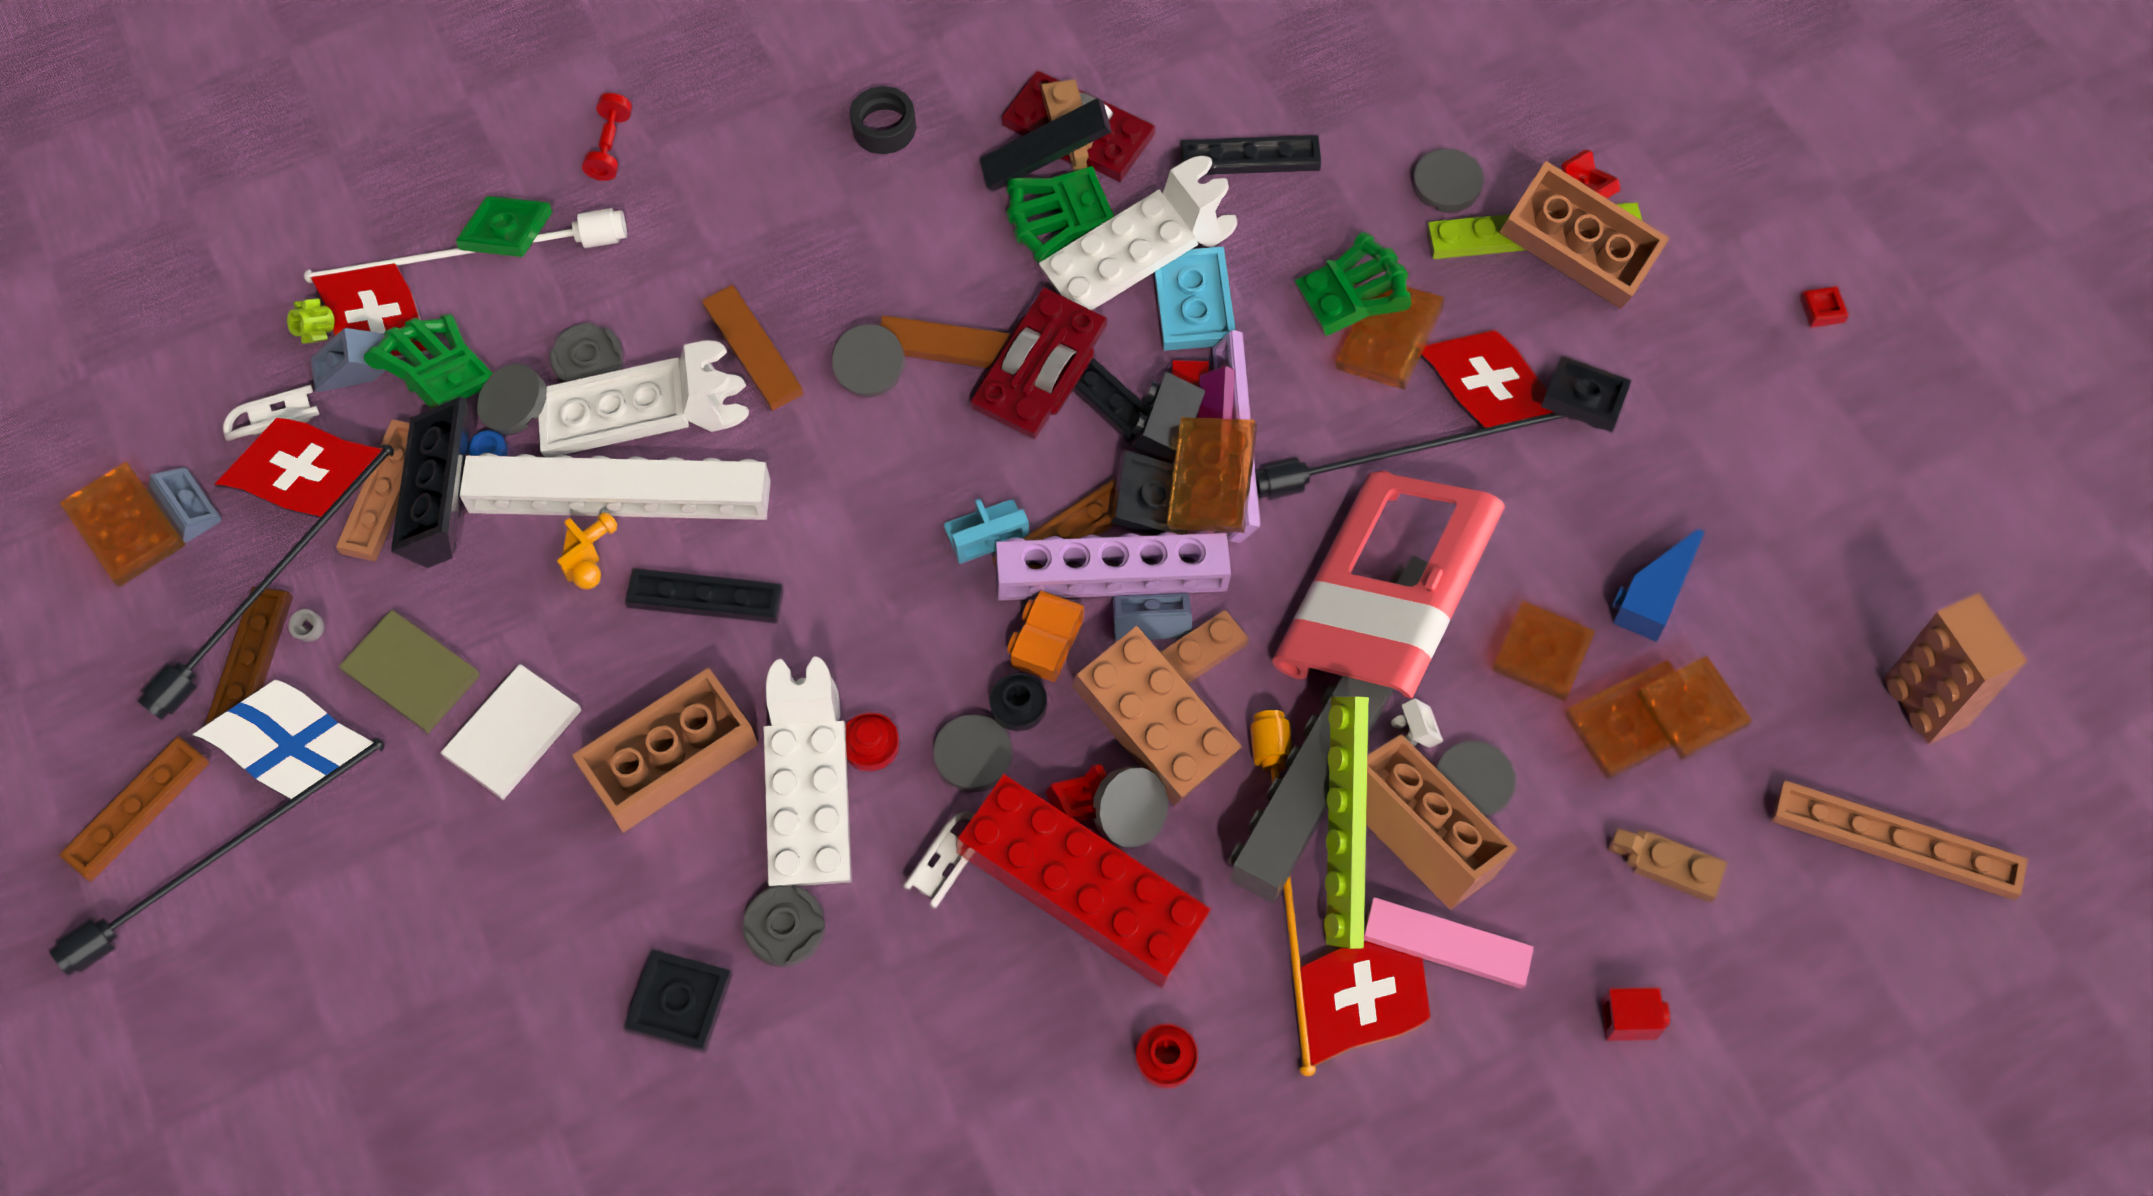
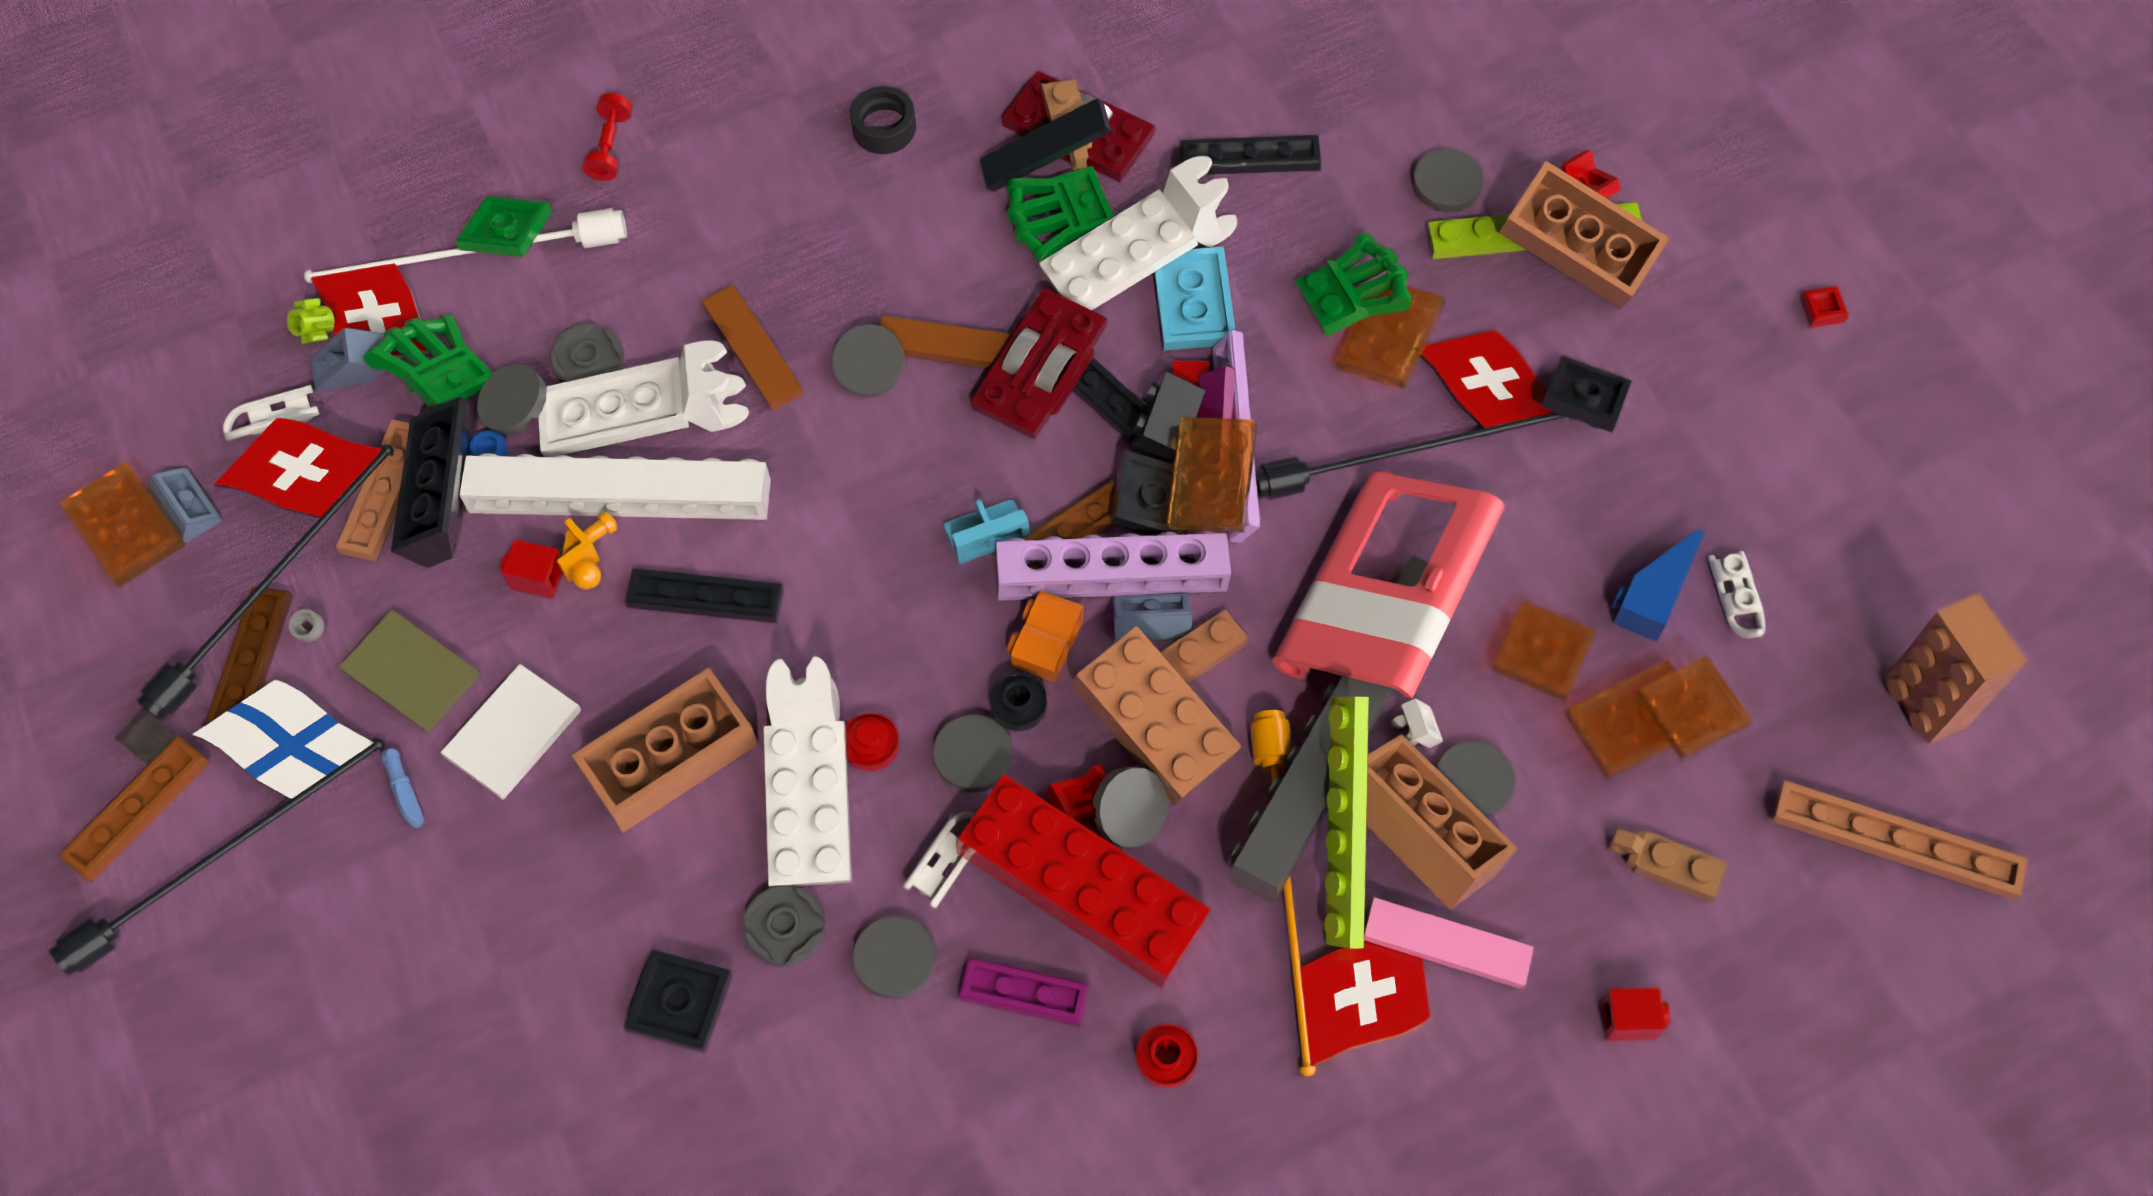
none -> clear smoke tile [115,708,177,766]
none -> medium blue piece [381,748,424,829]
none -> red brick [500,539,563,599]
none -> dark grey tile [853,916,936,1000]
none -> magenta tile [958,957,1090,1028]
none -> white piece [1708,551,1766,638]

